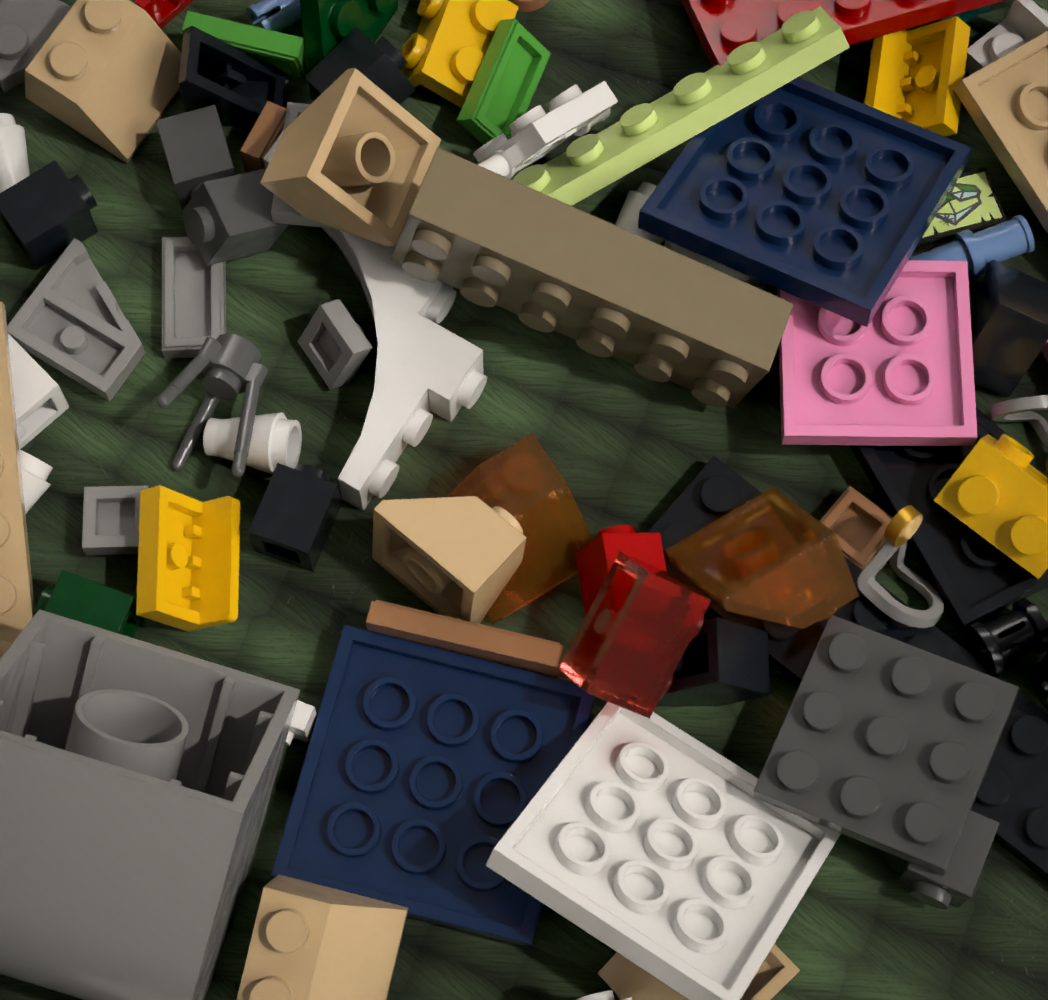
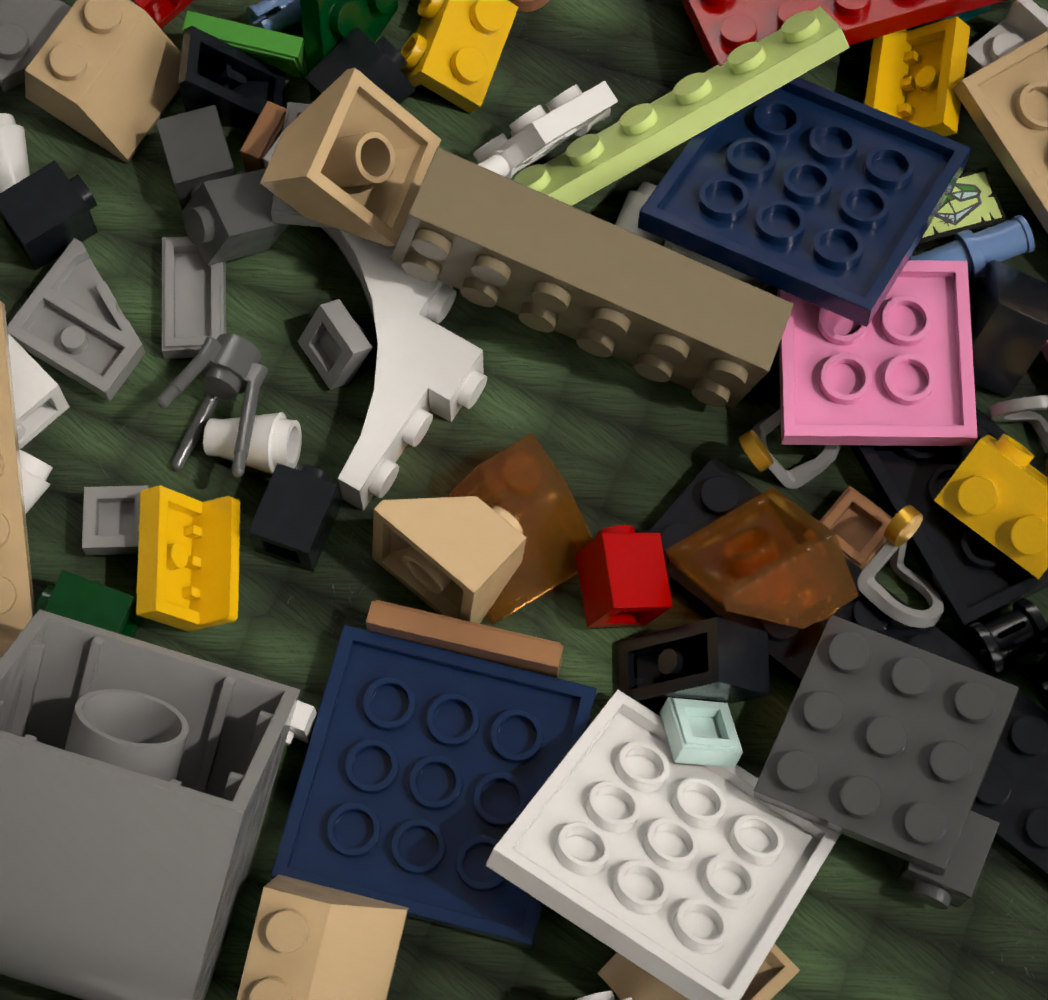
bright green tile [456,18,551,145] -> none
clear red brick [559,551,711,719] -> none
none -> light aqua tile [660,697,743,768]
none -> light grey piece [739,409,842,489]

